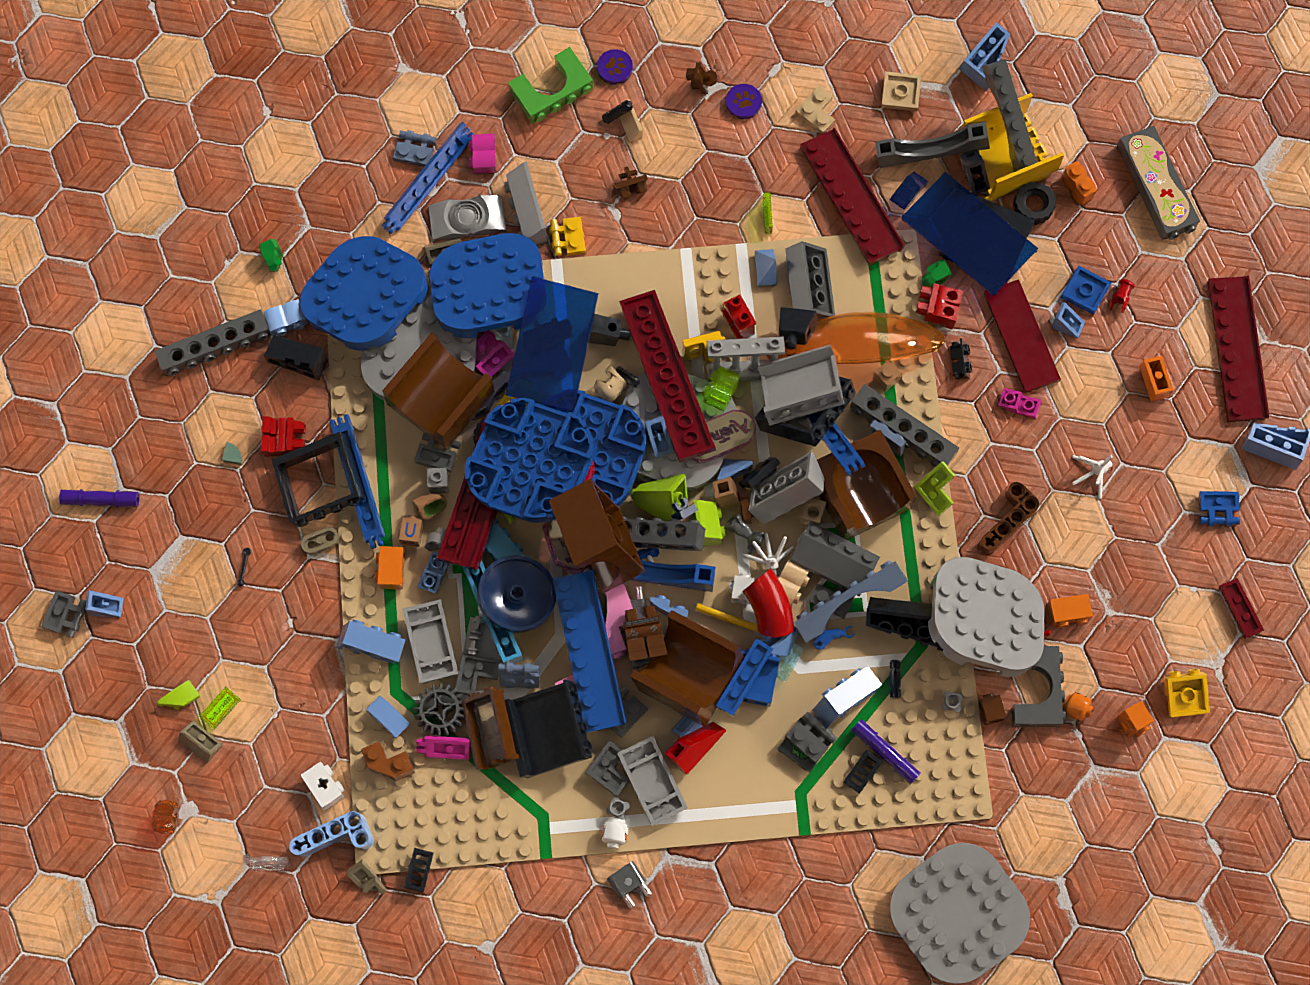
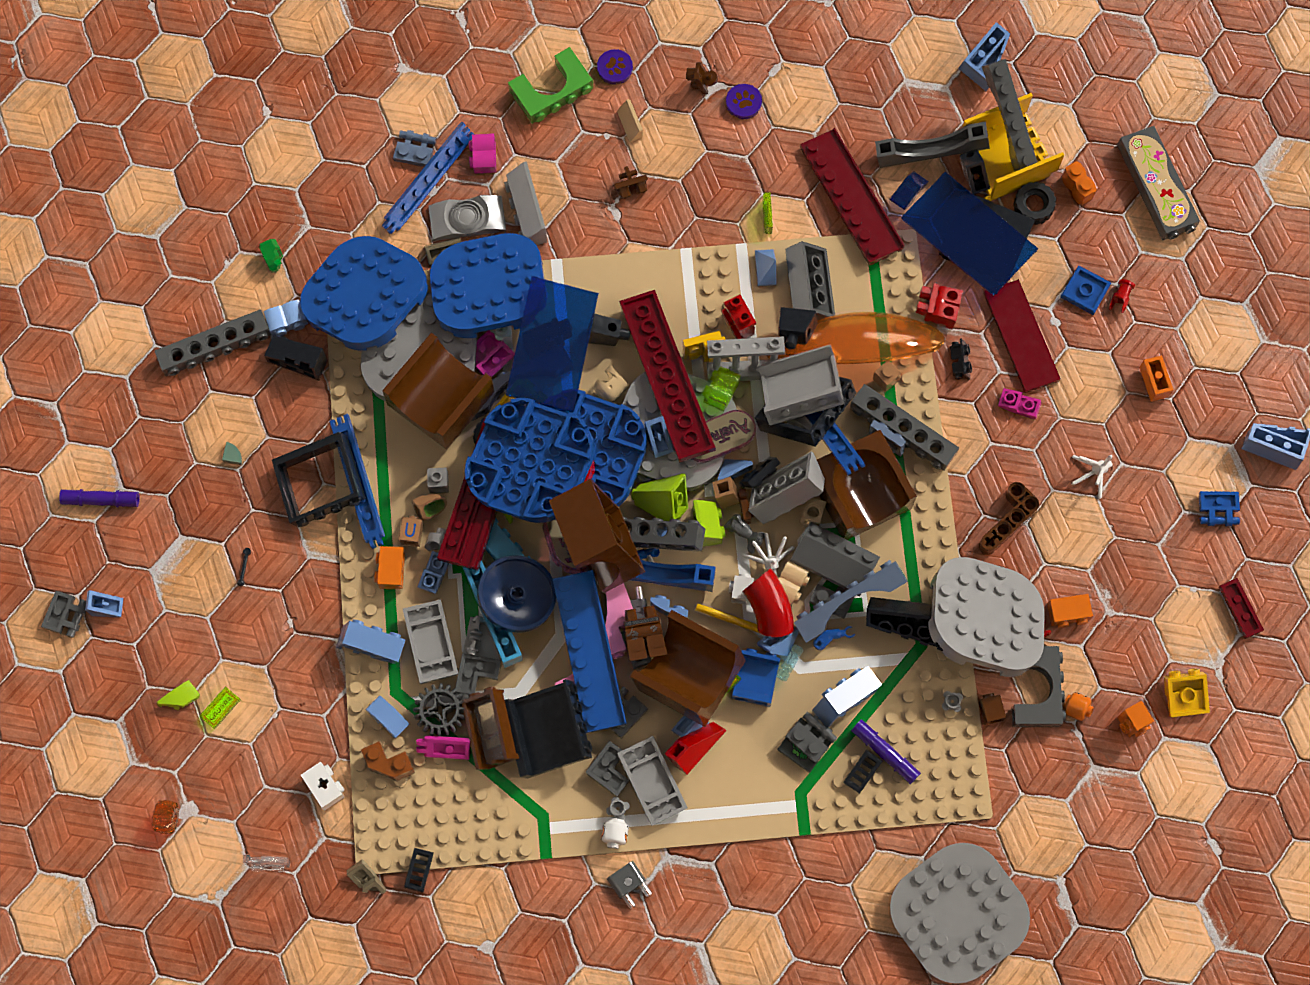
dark tan slope [178,720,223,763] -> none
red hips [261,416,306,457] -> none
light blue beam [289,811,374,857] -> none
dark tan plate [301,527,339,555] -> none
dark grey plate [414,433,461,473] -> none
sand blue plate [499,662,540,689] -> none
yellow plate [549,216,586,256] -> none
black axle [602,100,633,124] -> none
black axle [615,366,640,388] -> none
tile [671,497,698,520] -> none
blue plate [716,639,773,717] -> none
tan plate [795,85,835,134] -> none
tan plate [881,71,921,111] -> none
black axle [890,660,901,699] -> none
lime plate [914,461,956,516] -> none
green rock [922,259,951,288] -> none
medium blue slope [1051,302,1085,338] -> none
dark red plate [1208,275,1270,422] -> none

